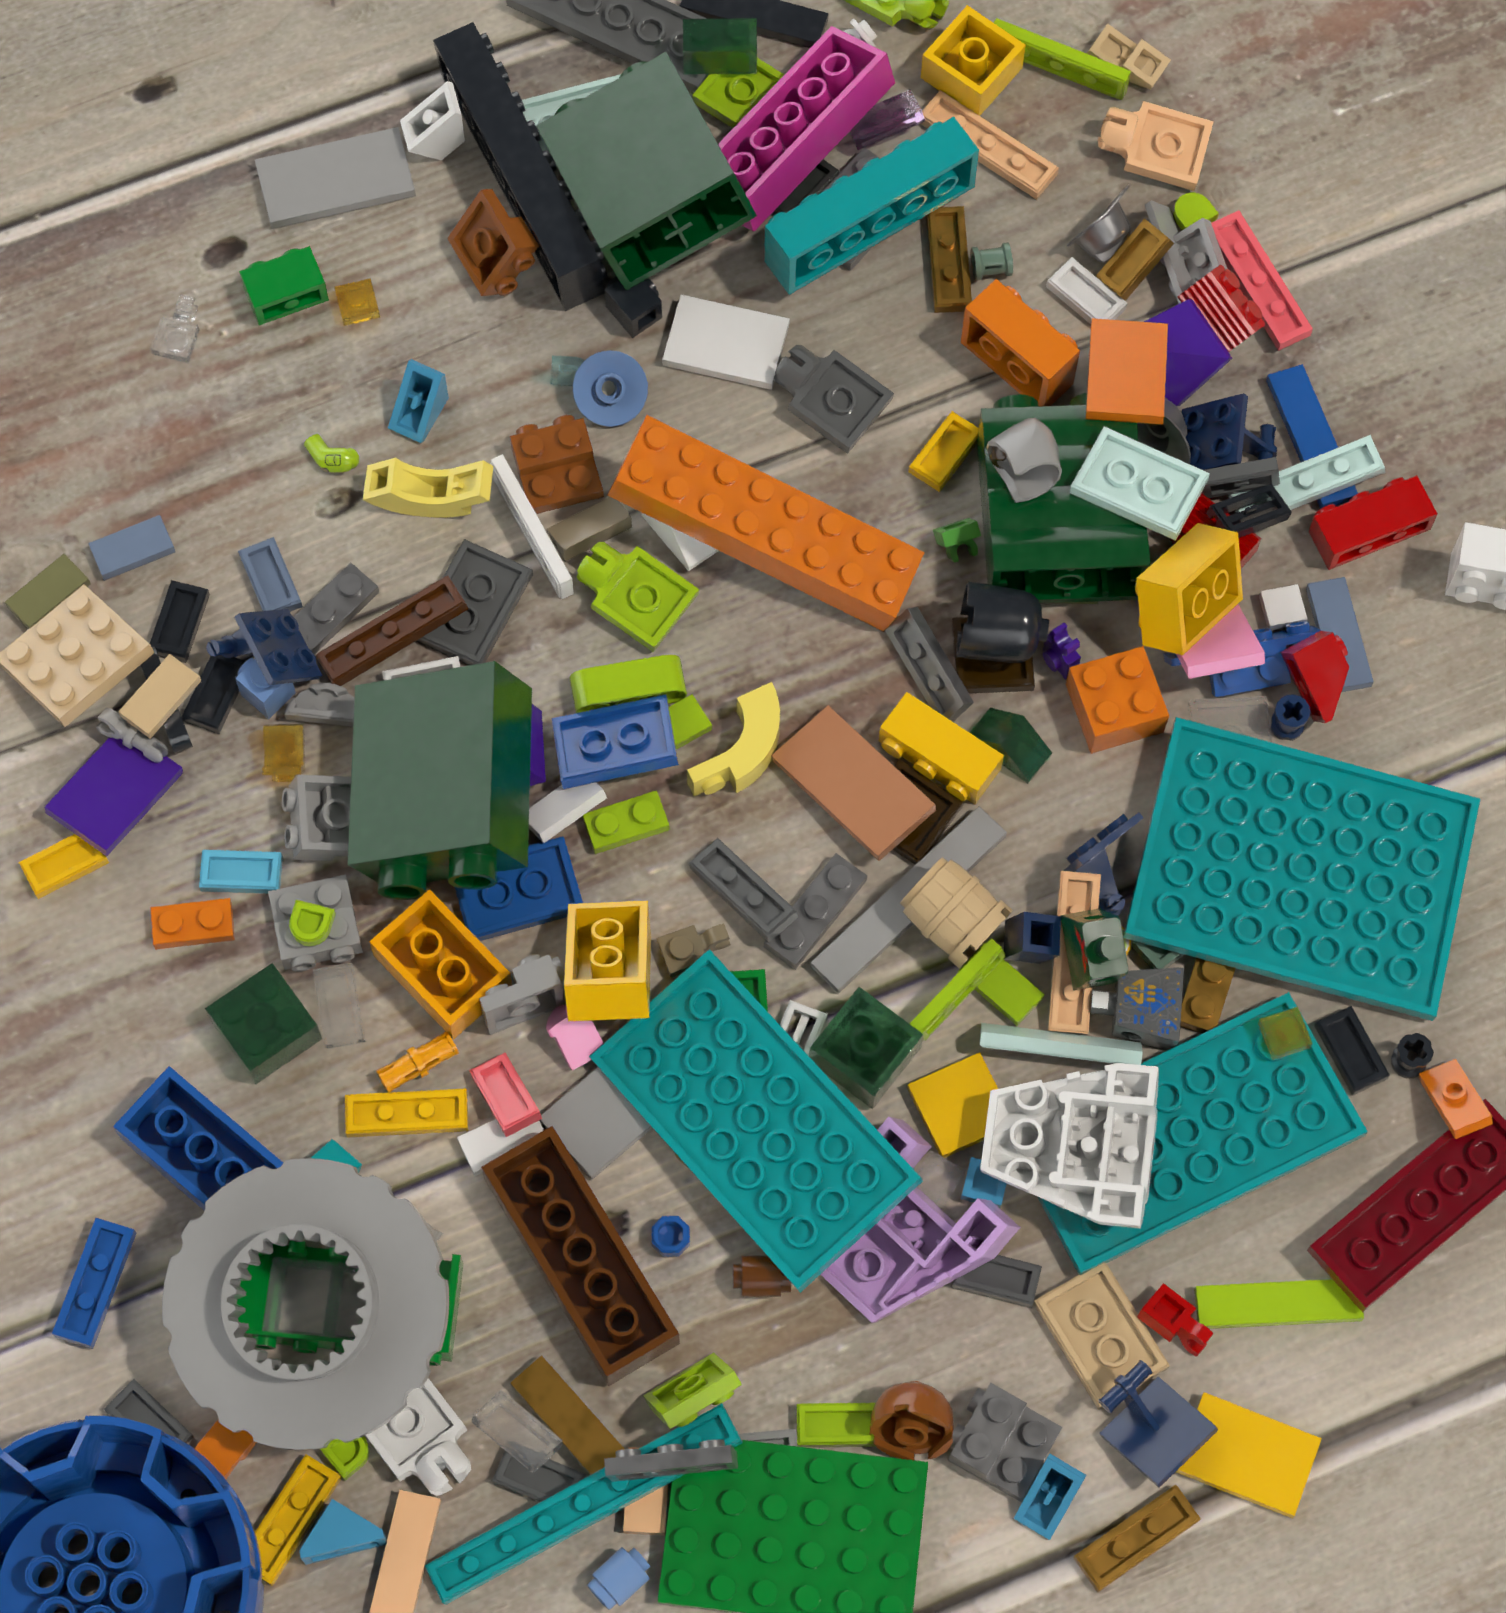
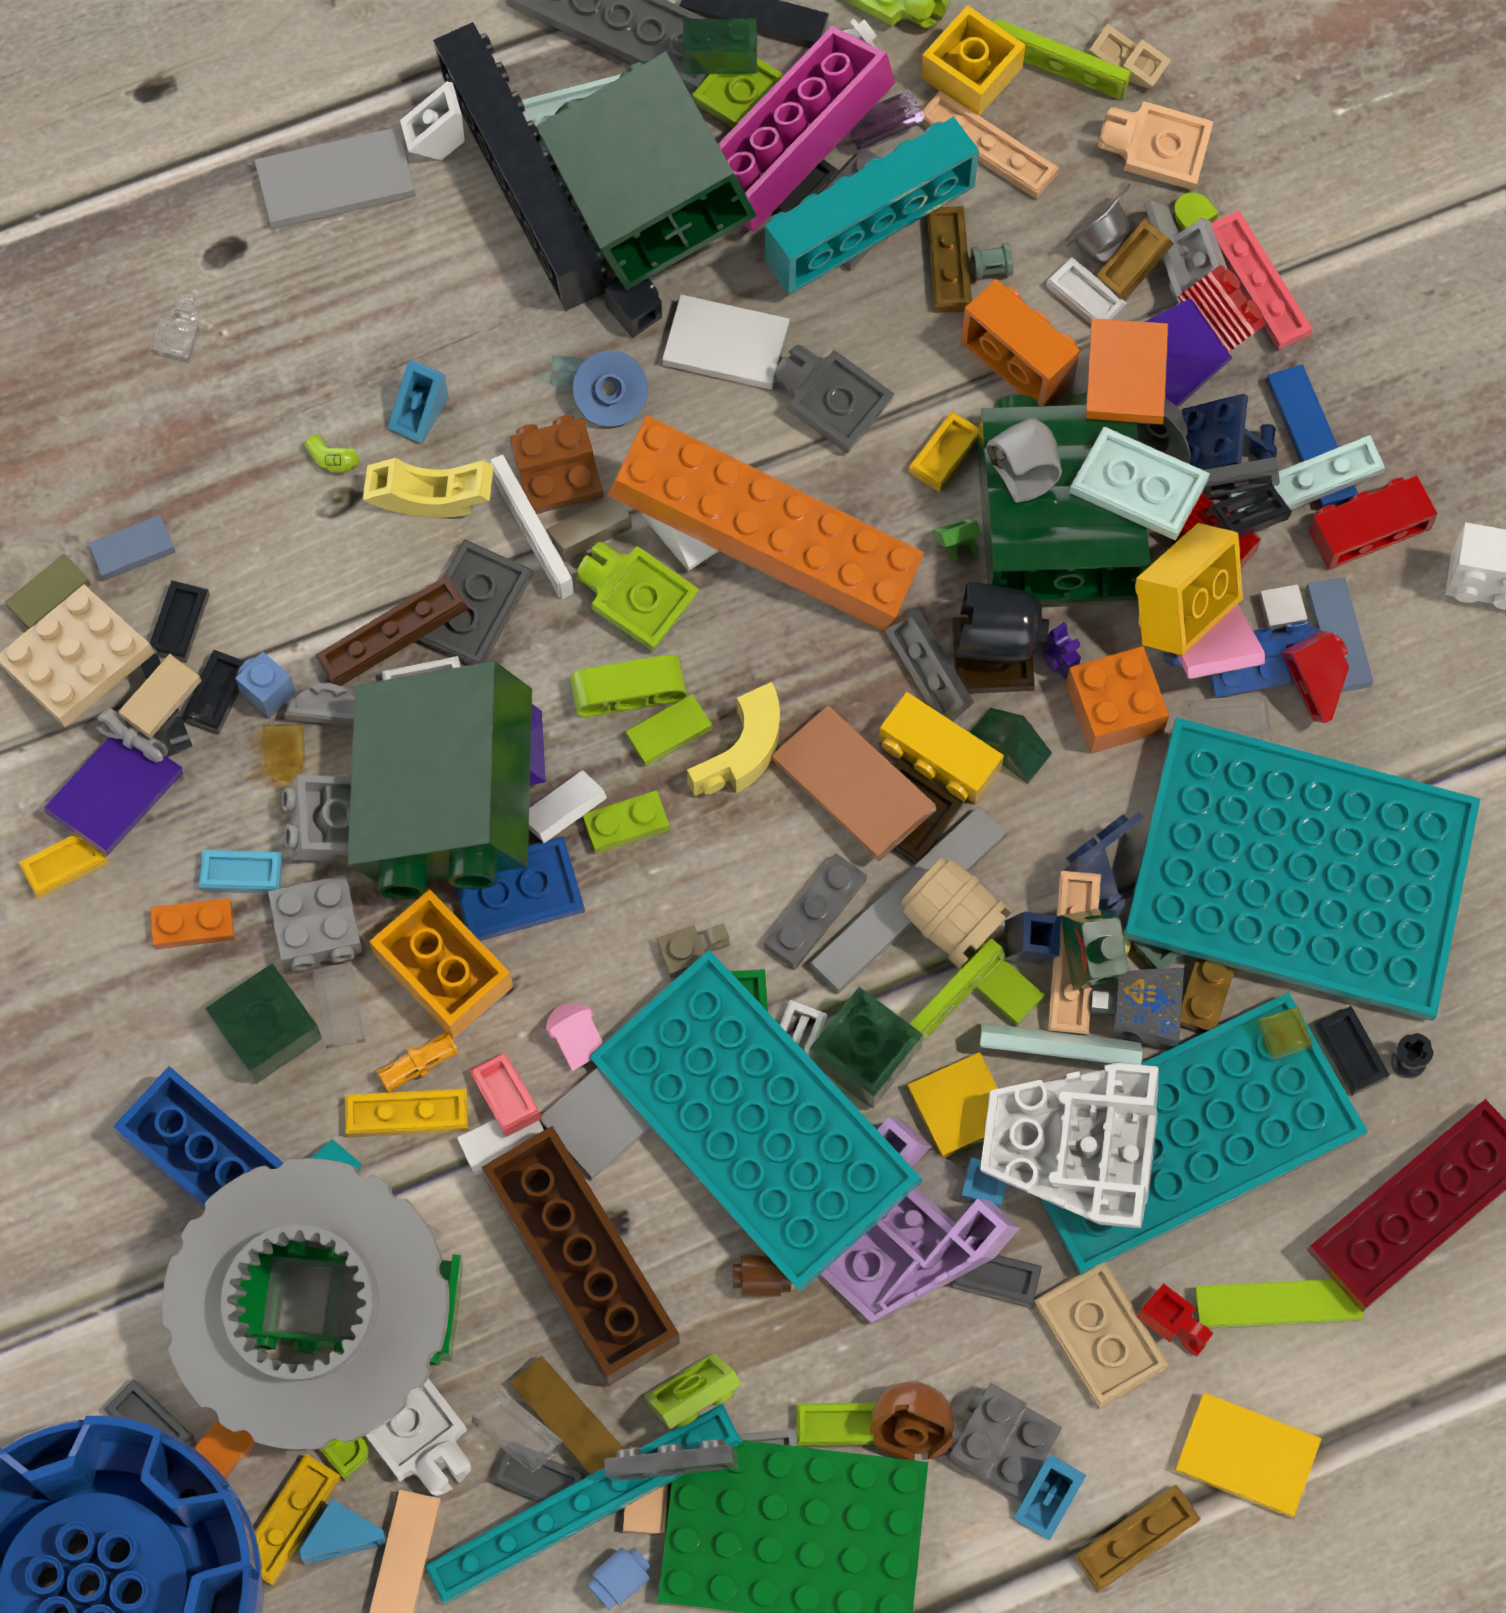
blue plate [52,1218,137,1349] -> none
dark blue plate [206,609,323,685] -> none
sand blue tile [238,537,303,612] -> none
green brick [239,246,329,326] -> none
lime tile [289,900,336,946] -> none
flat silver plate [294,563,379,655] -> none
clear yellow plate [334,278,380,326] -> none
dark orange plate [447,189,539,296] -> none
light grey plate [479,954,565,1035] -> none
blue tile [551,694,679,789] -> none
yellow brick [564,901,651,1021] -> none
blue tile [652,1216,690,1257] -> none
dark grey tile [689,838,798,943] -> none
dark blue plate [1098,1360,1218,1488] -> none
dark blue bush [1270,694,1310,741] -> none
orange plate [1419,1059,1493,1139] -> none

